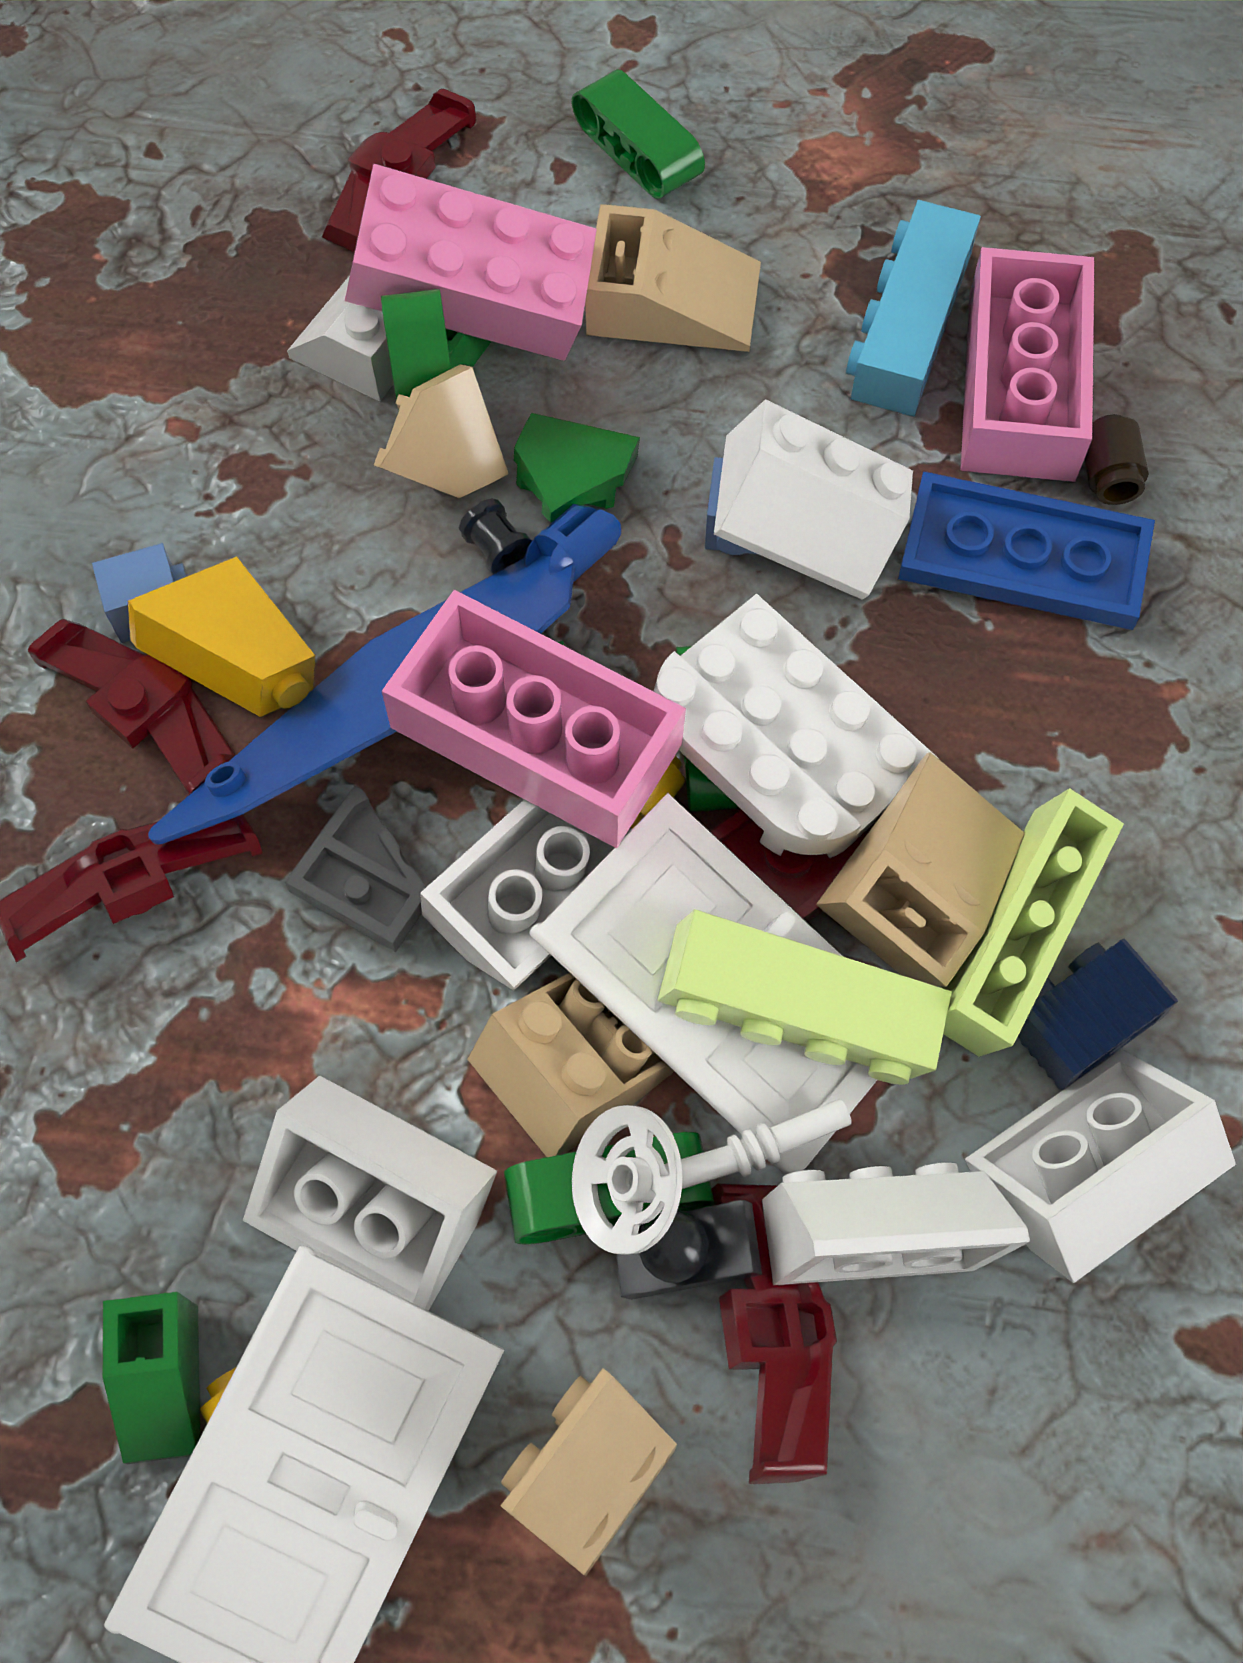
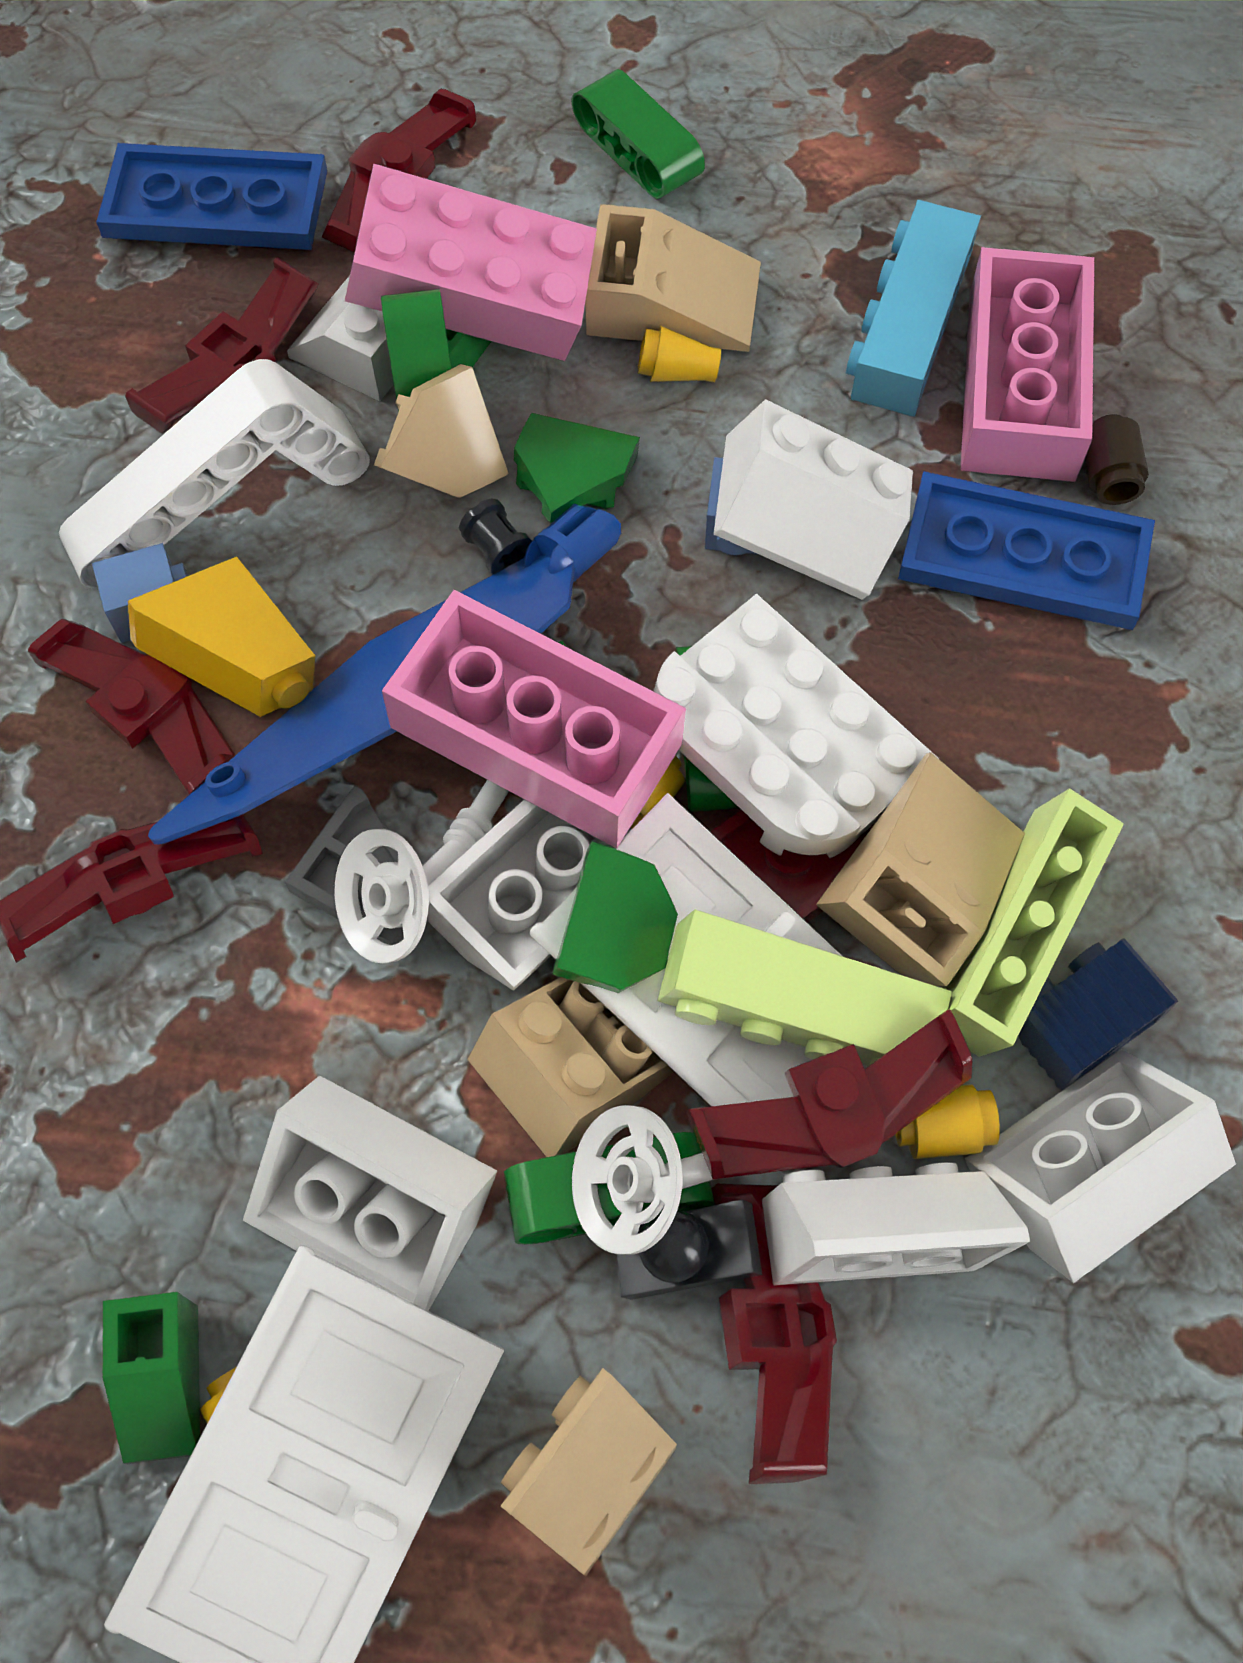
none -> white beam [59,359,370,589]
none -> blue plate [96,143,328,250]
none -> dark red plate [125,257,319,434]
none -> white dish [335,780,509,963]
none -> green slope [552,841,678,993]
none -> yellow cone [637,325,721,383]
none -> dark red plate [686,1009,973,1179]
none -> yellow brick [895,1084,1000,1159]

